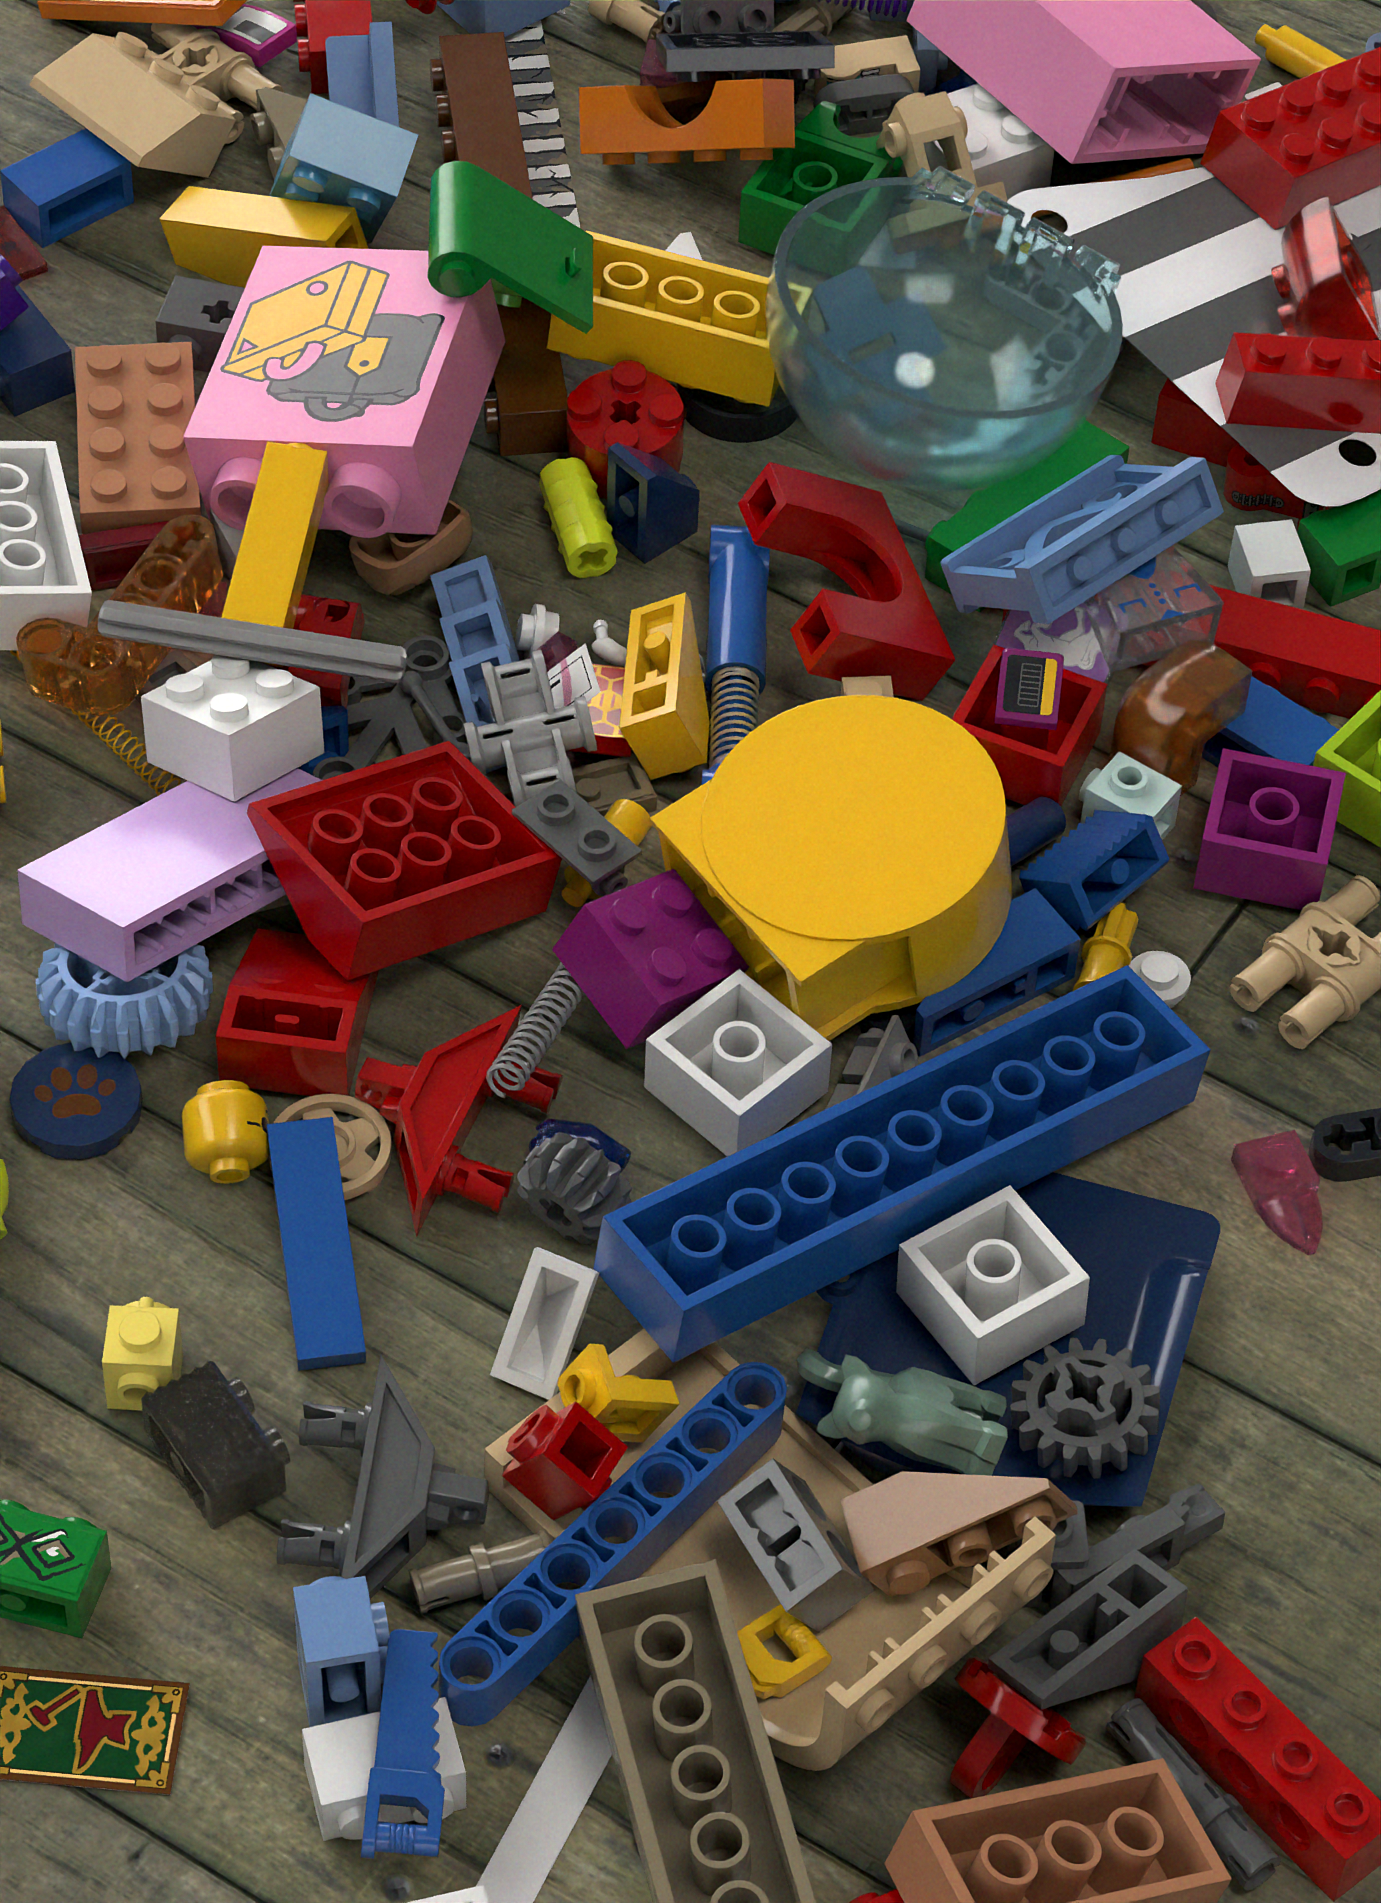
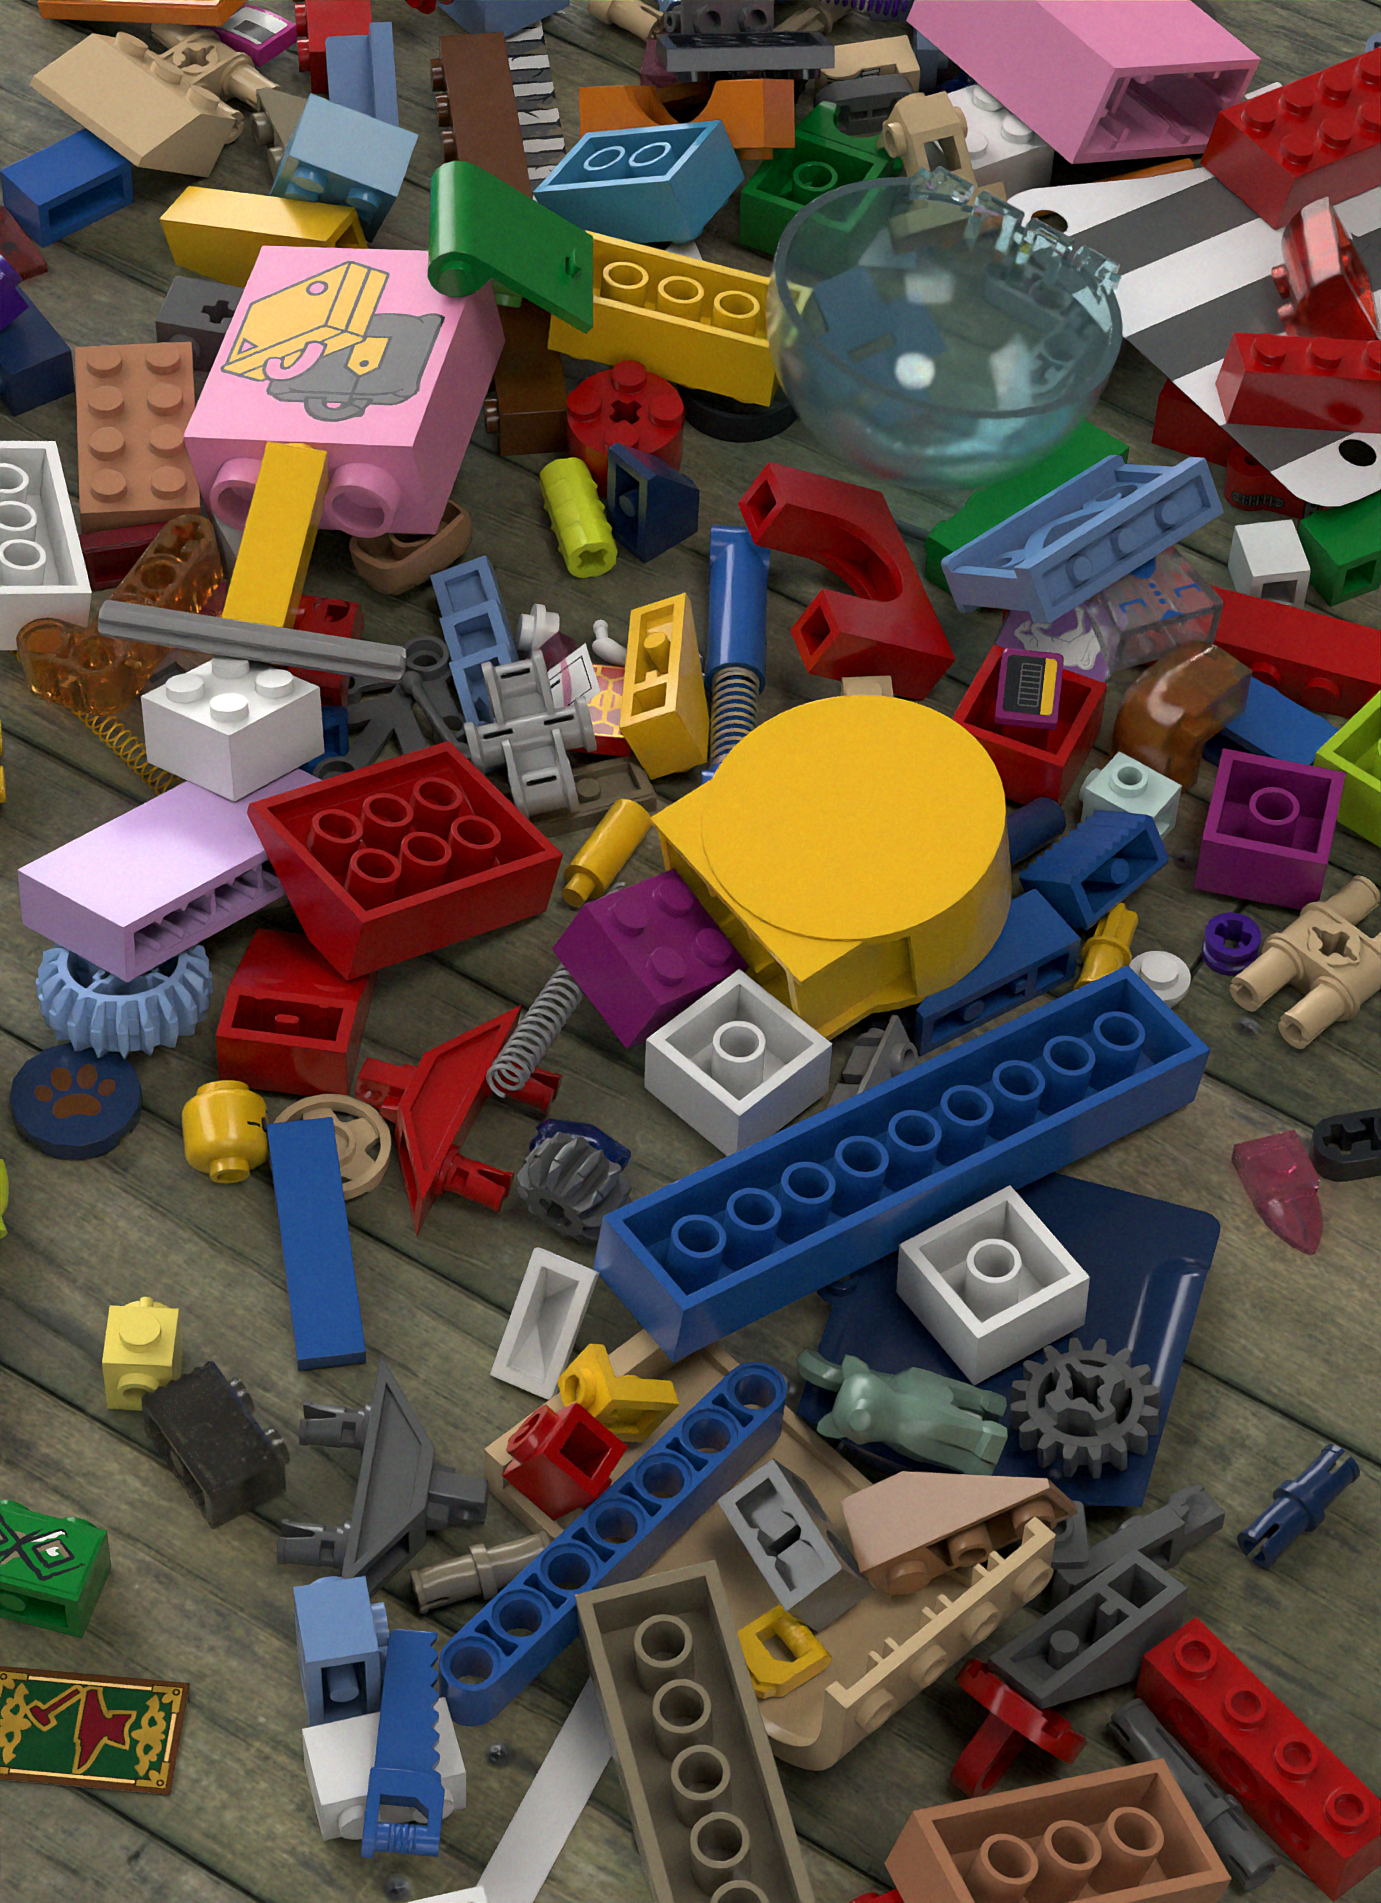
dark grey hinge [512,779,642,896] -> none
yellow cylinder [1255,24,1346,79] -> none
none -> dark azure brick [533,120,745,245]
none -> dark purple bush [1201,912,1261,976]
none -> dark blue pin [1237,1444,1360,1568]

